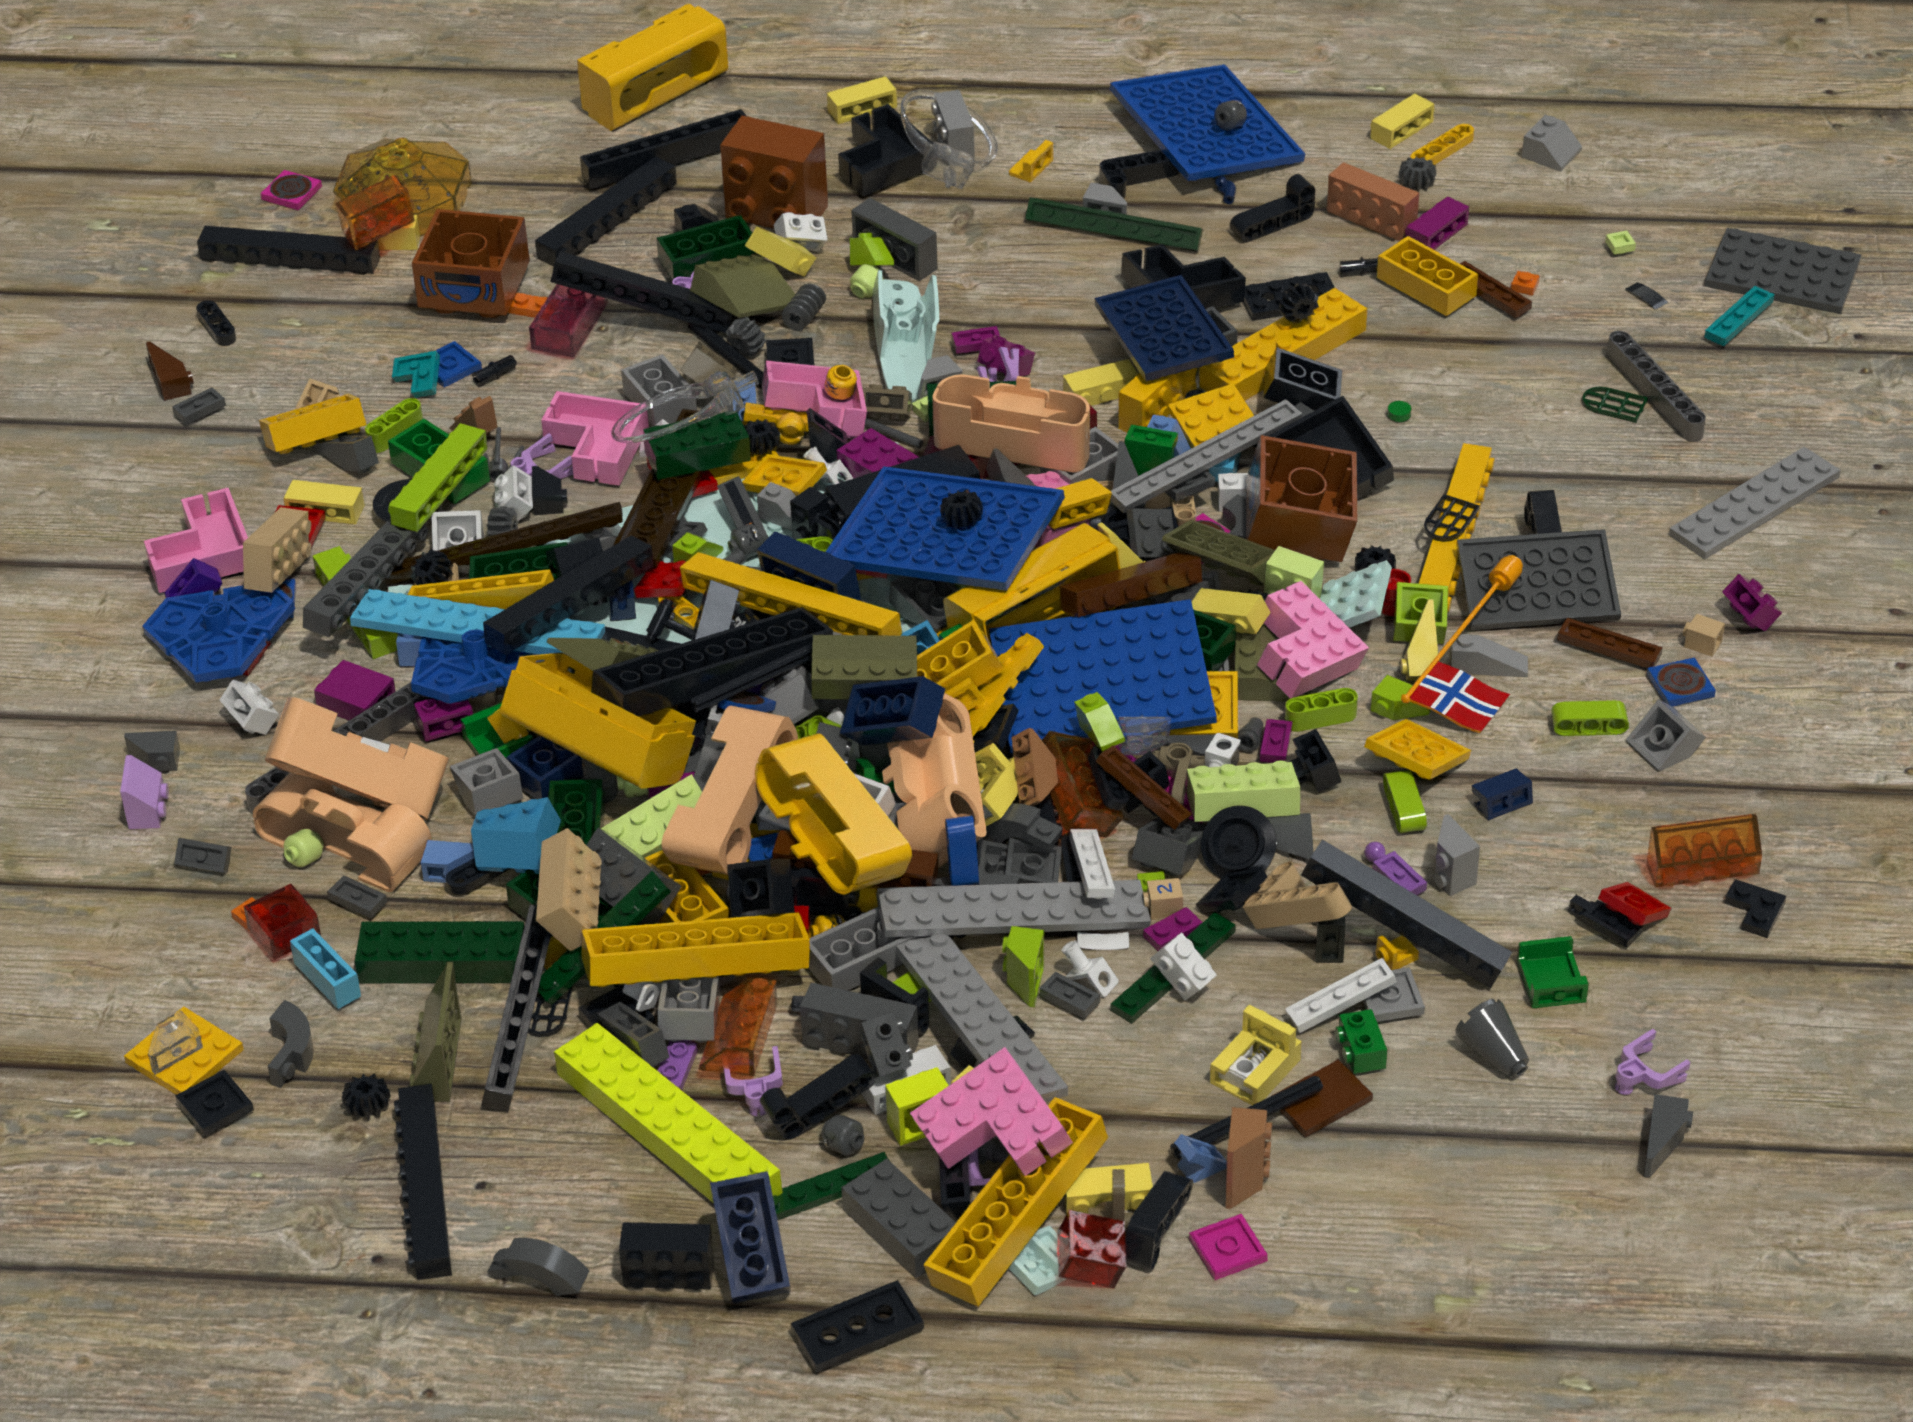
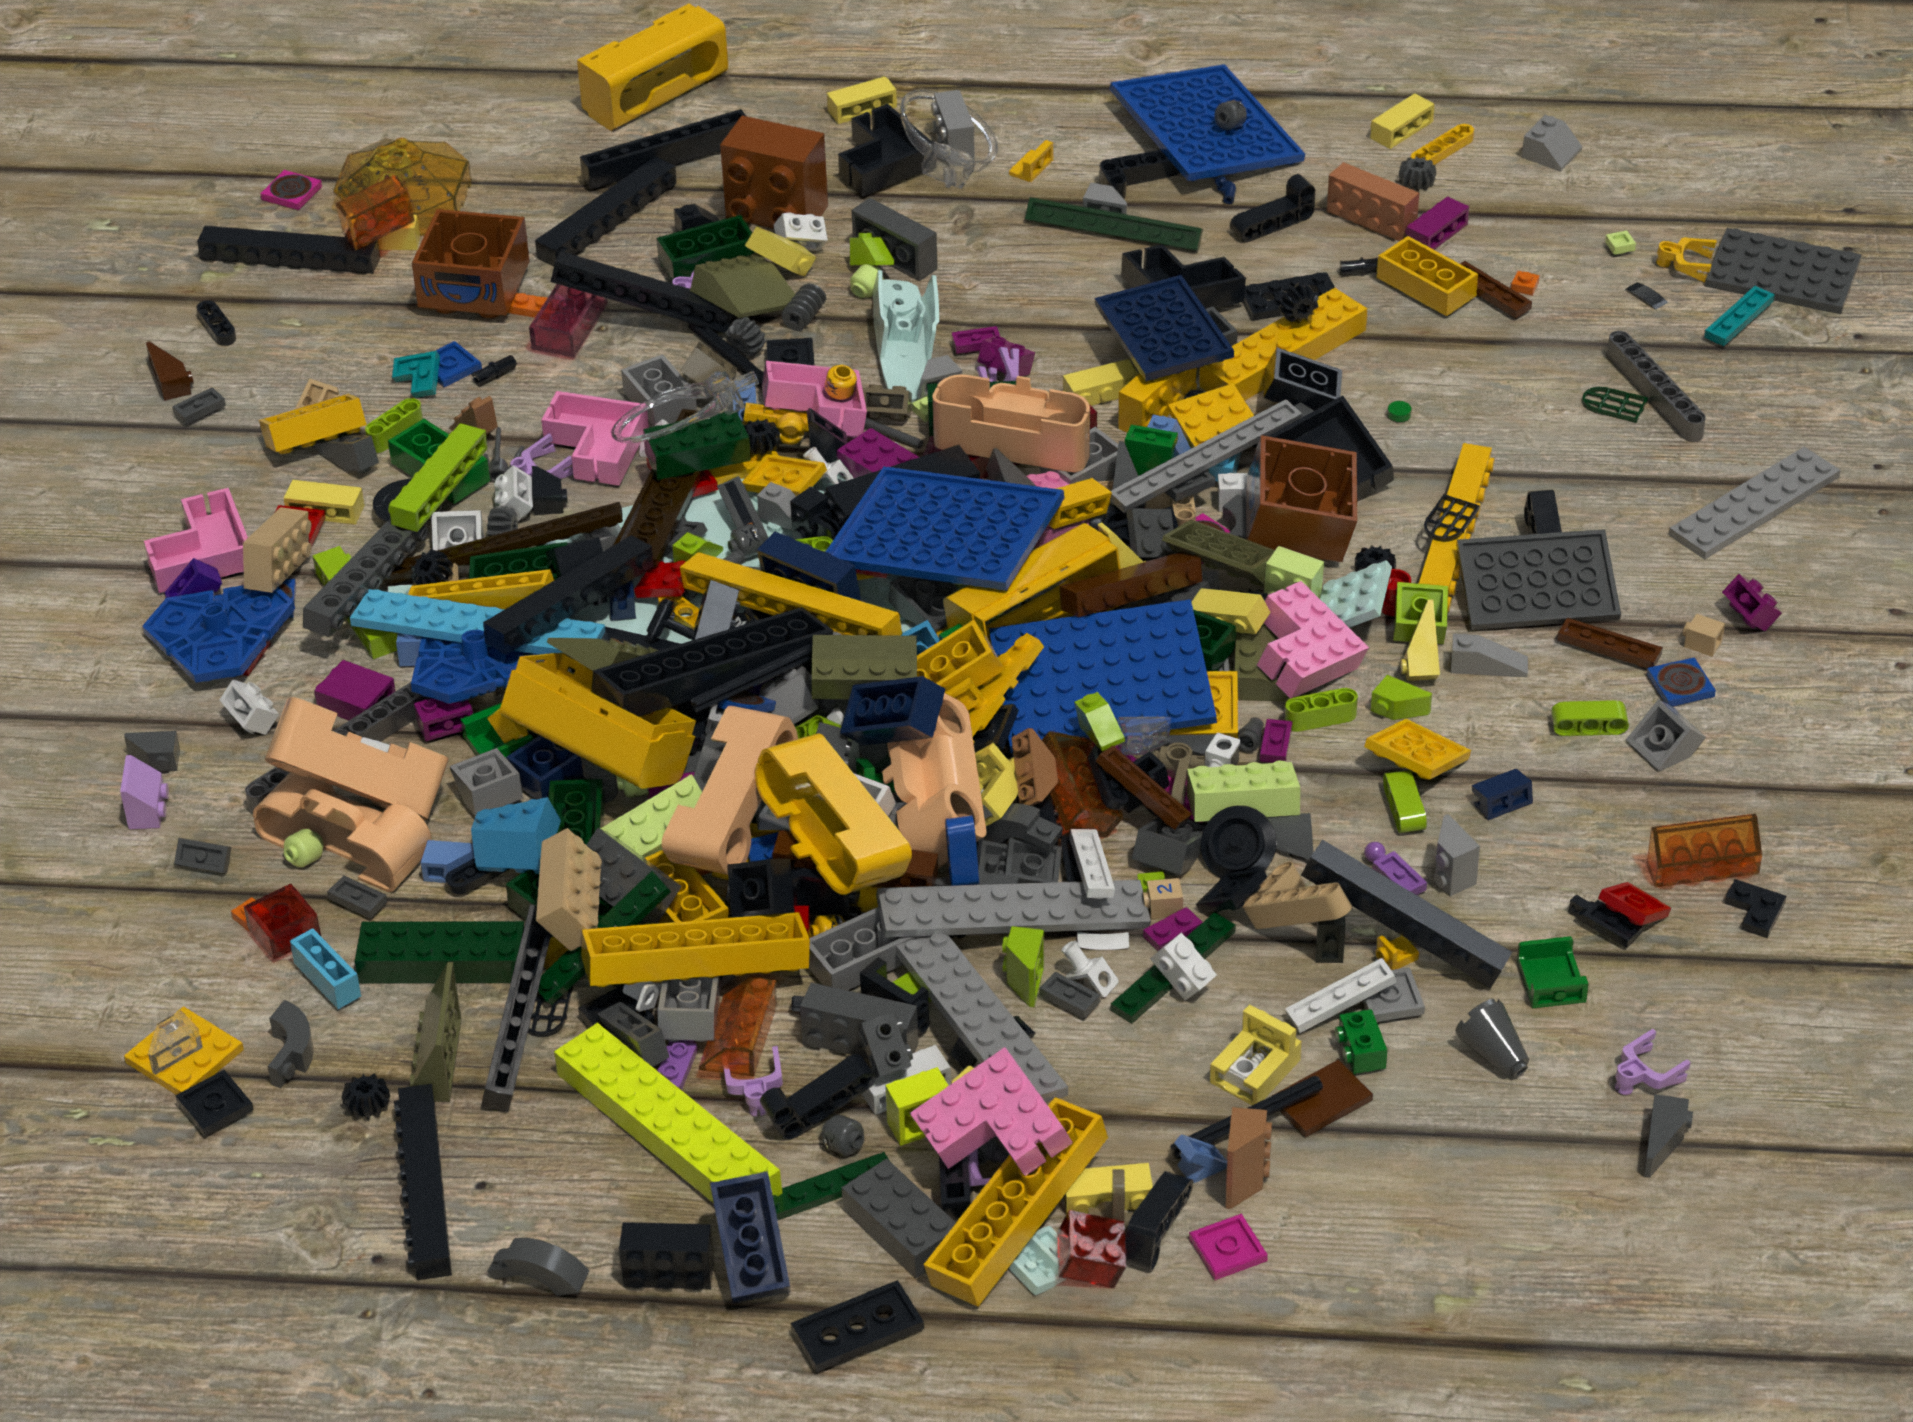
black gear [940,489,983,530] -> none
black brick [1288,729,1342,792] -> none
flag [1401,555,1523,733] -> none
none -> yellow piece [1656,237,1717,282]

